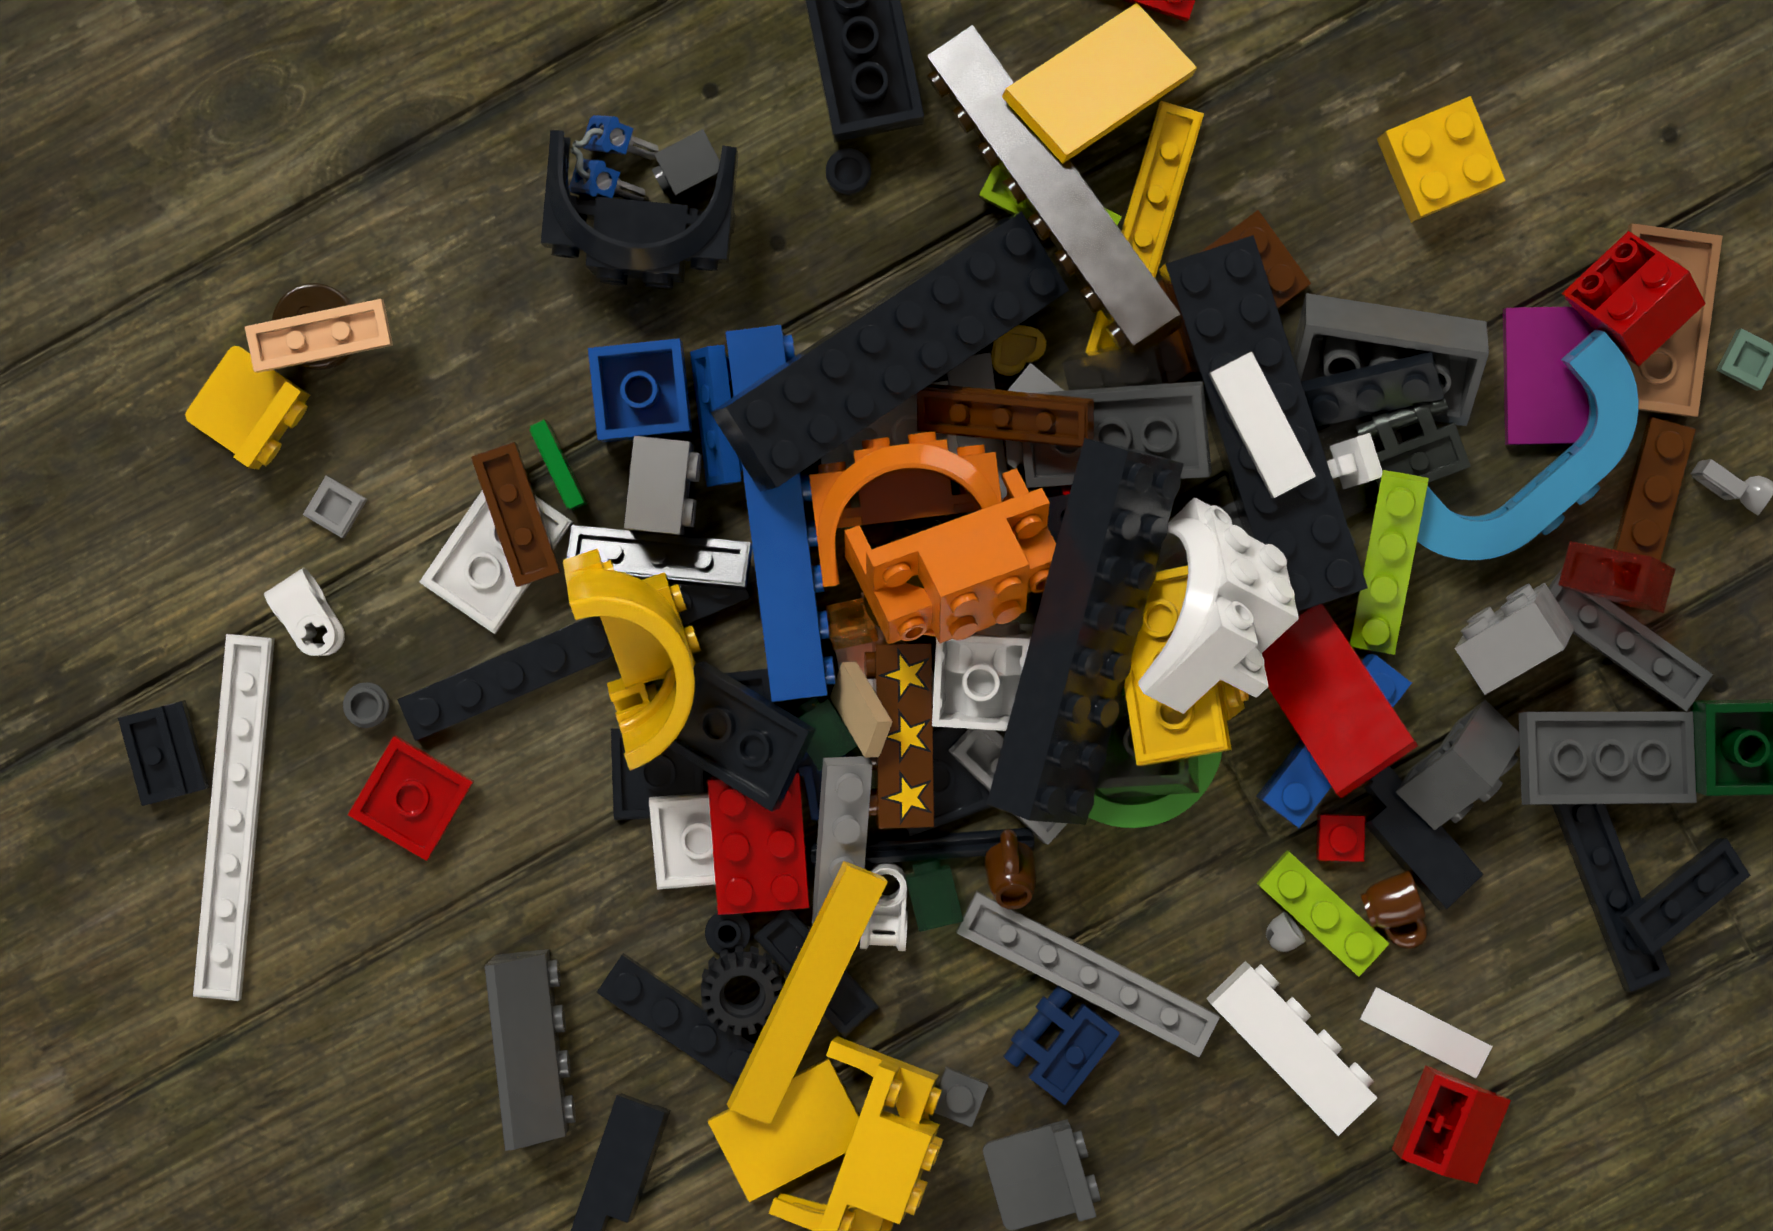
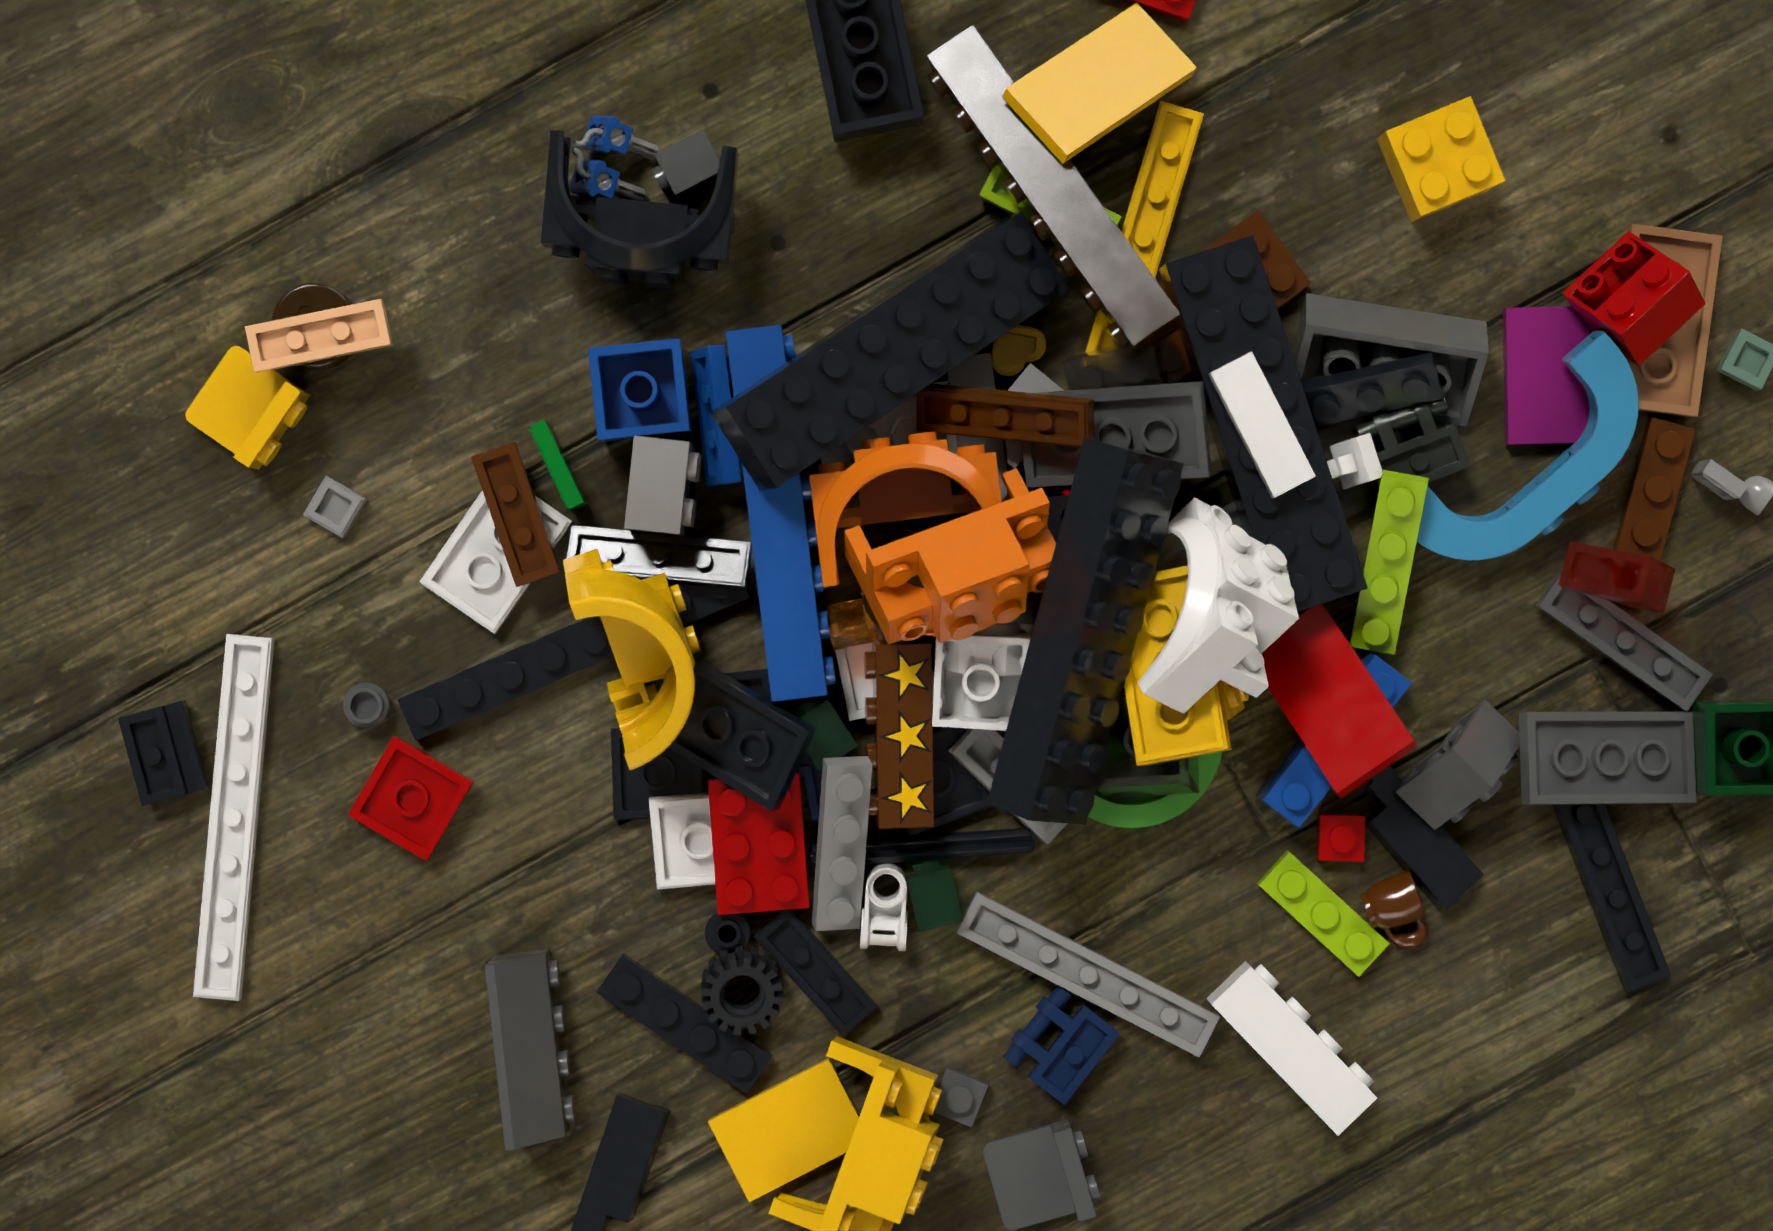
white piece [264,568,345,656] -> none
yellow tile [727,861,888,1125] -> none
black tile [825,148,871,196] -> none
tan tile [830,662,892,758] -> none
reddish brown piece [985,829,1037,909] -> none
light grey hinge [1265,911,1306,952] -> none
white sticker [1360,987,1493,1078] -> none
red slope [1392,1065,1511,1184] -> none
light grey brick [1455,583,1575,695] -> none
black plate [1619,838,1751,955] -> none

